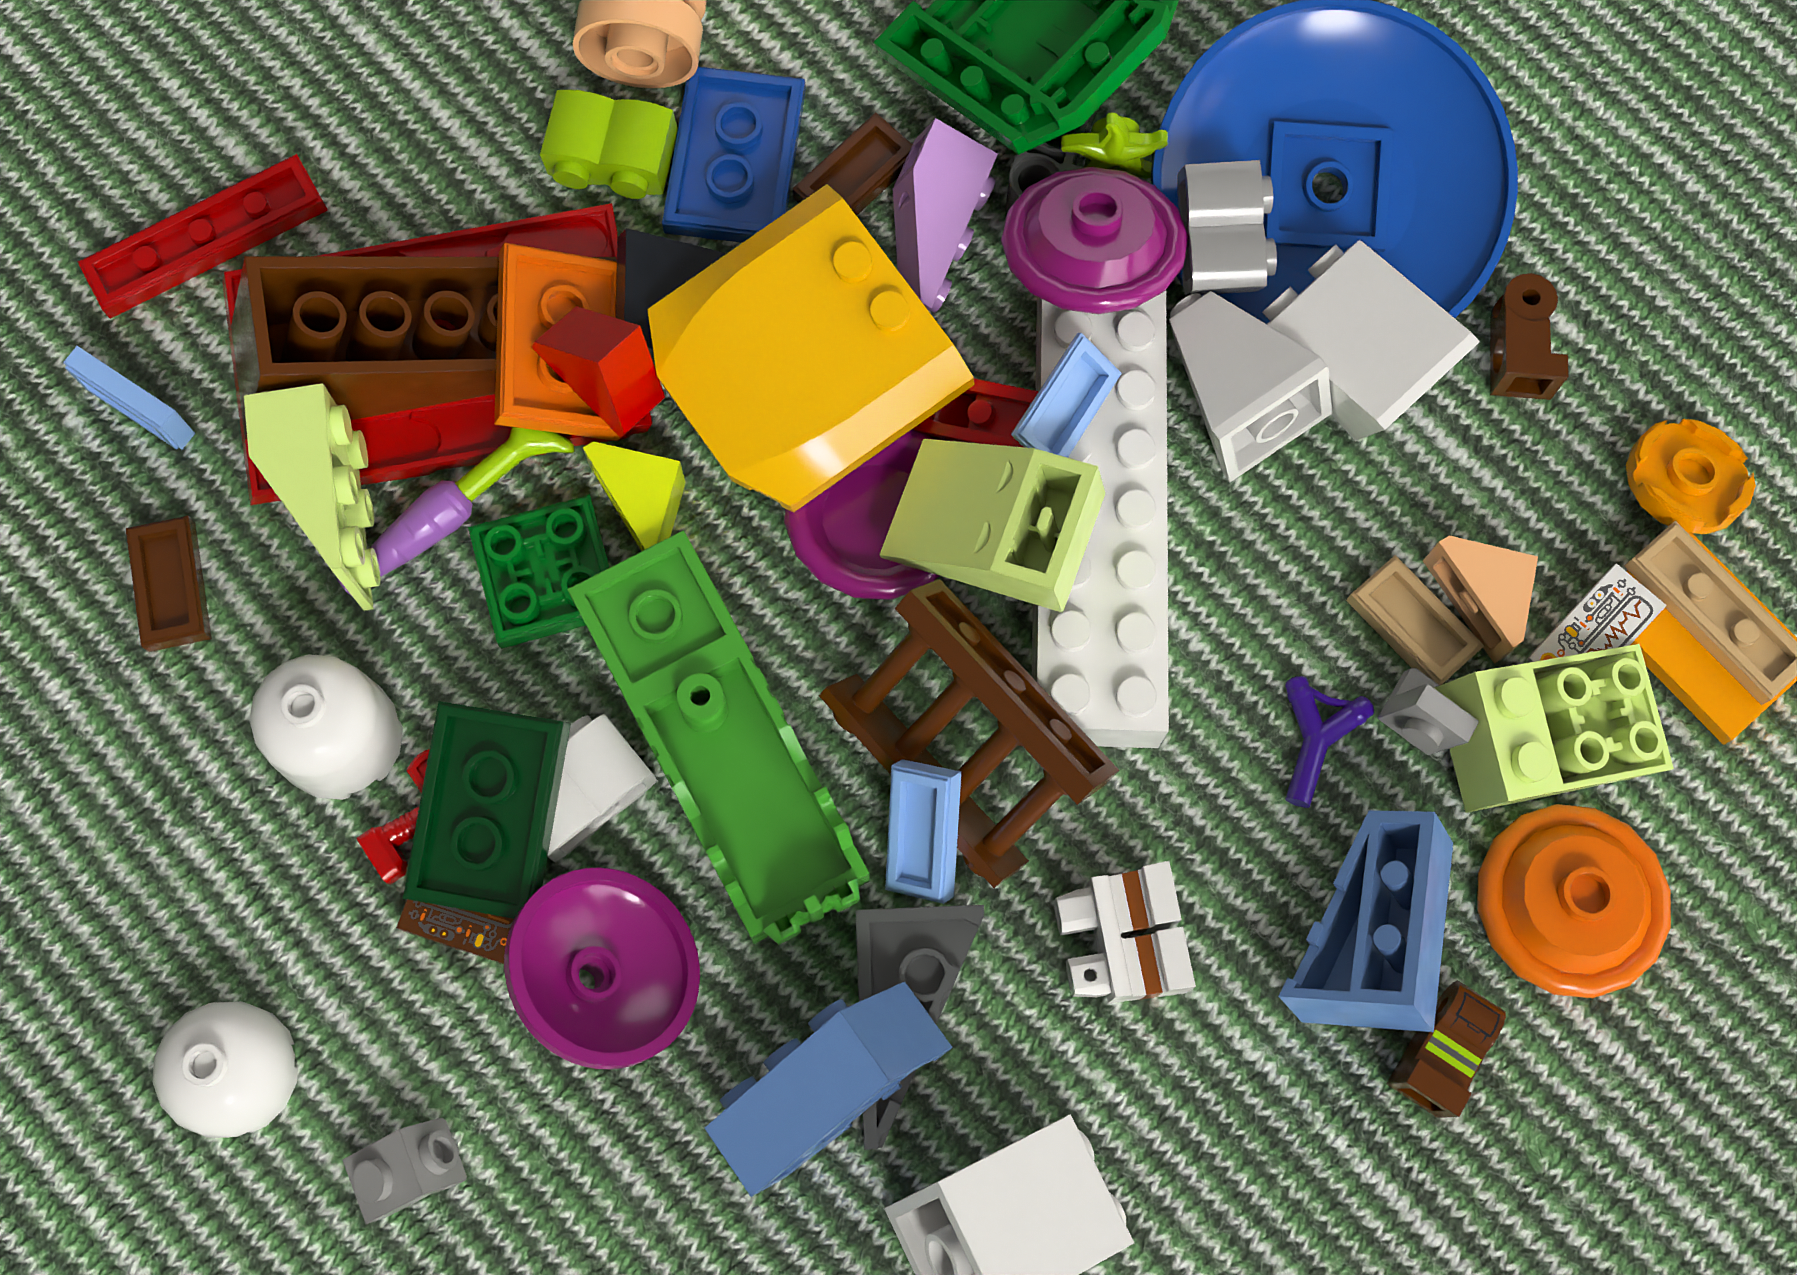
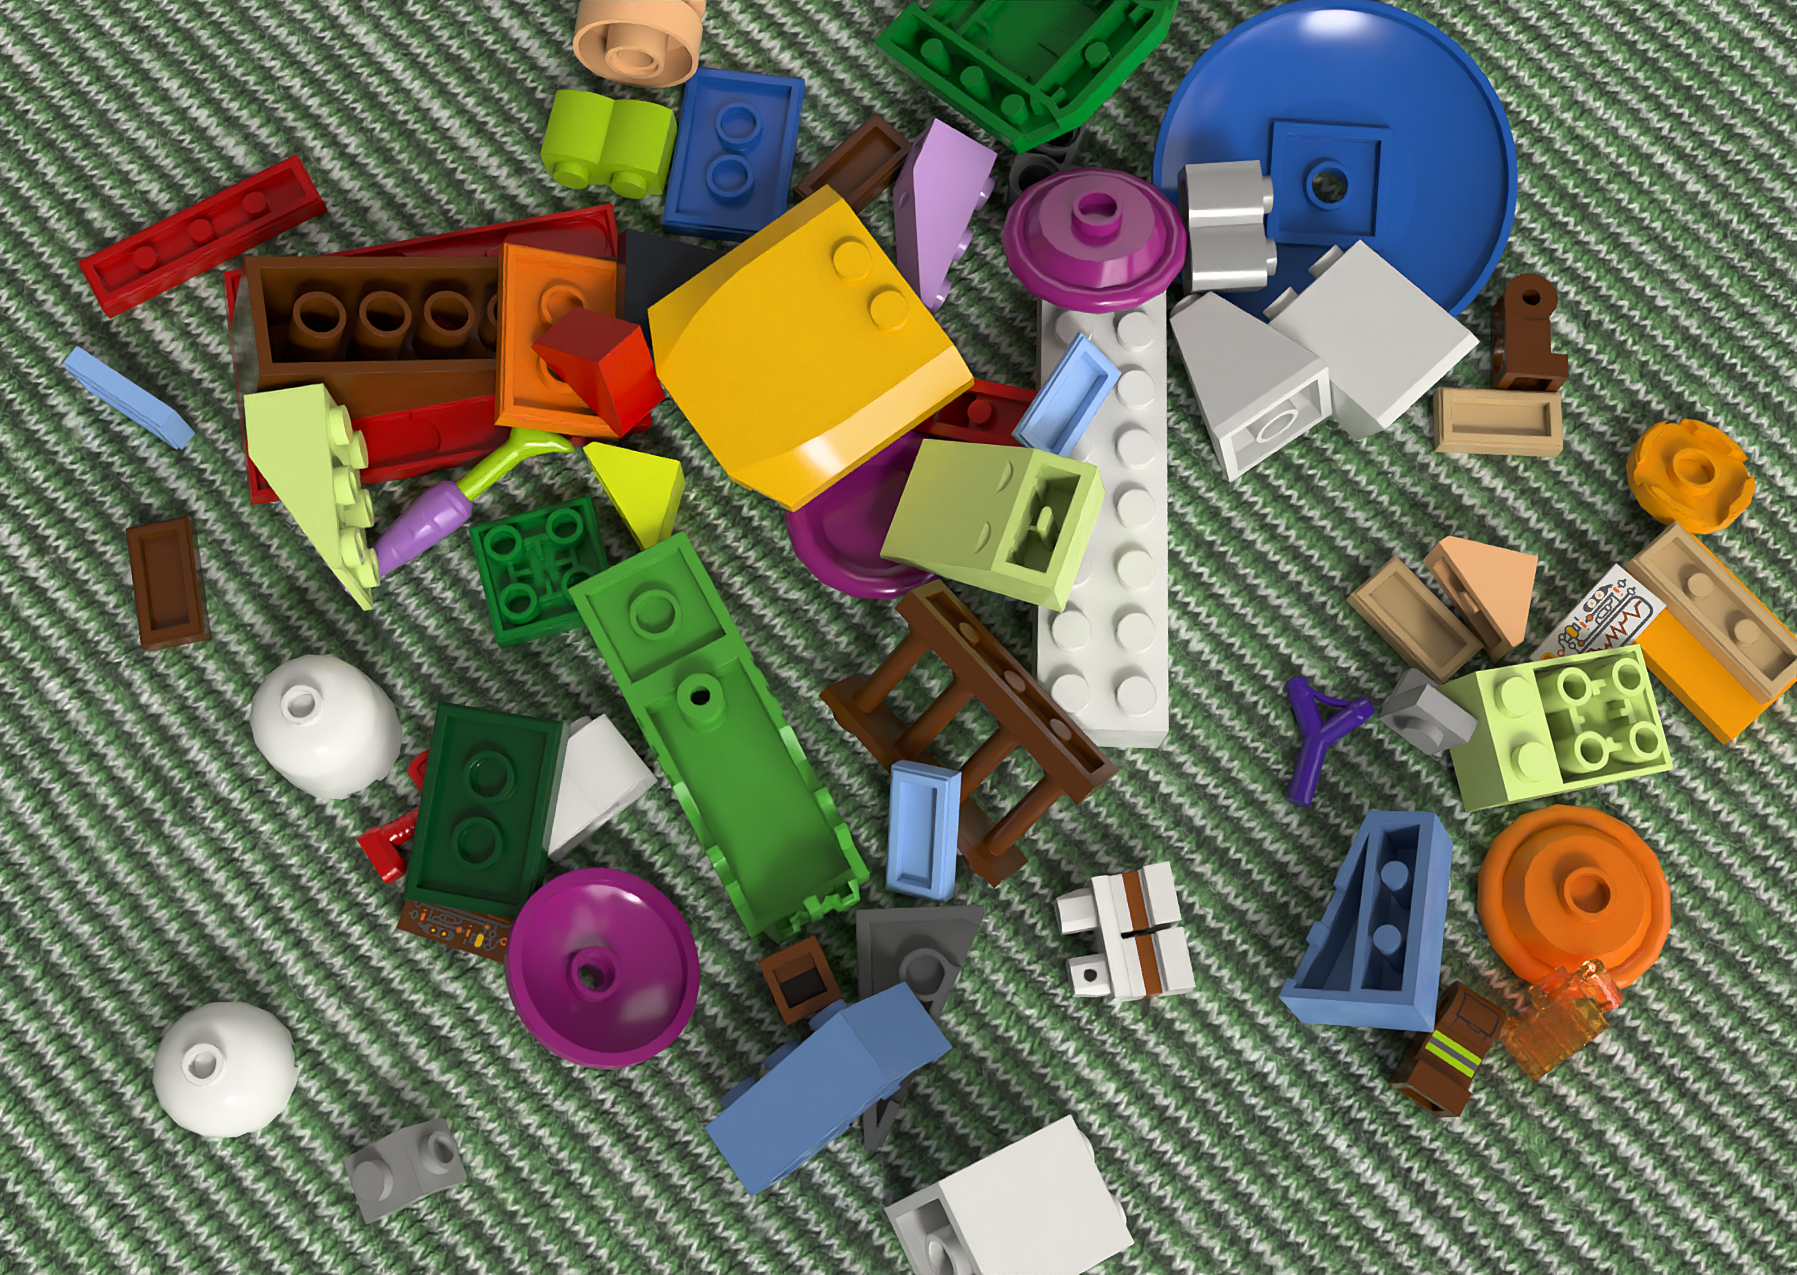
lime animal [1061,113,1168,179] -> none
none -> reddish brown leg [758,935,844,1026]
none -> tan tile [1433,387,1563,457]
none -> clear orange piece [1496,959,1624,1083]

